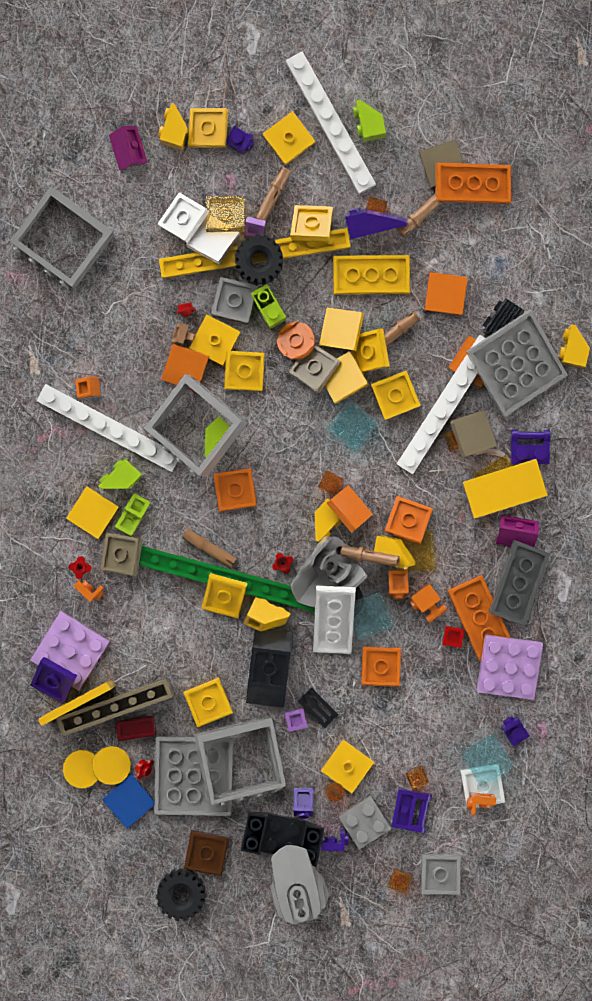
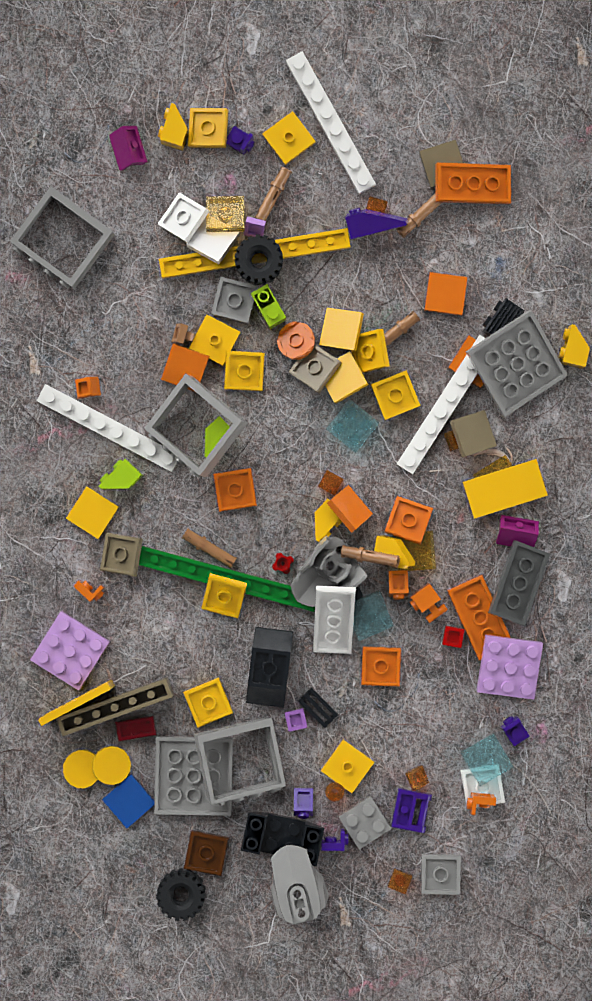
dark purple plate [30,657,77,704] -> none
red plate [68,556,92,579] -> none
lime slope [115,493,151,537] -> none
red plate [135,760,154,780] -> none
red plate [176,303,196,317] -> none
yellow slope [243,597,291,632] -> none
yellow plate [290,205,333,242] -> none
yellow tile [333,255,410,295] -> none
lime slope [353,100,386,142] -> none
dark purple plate [510,430,550,464] -> none

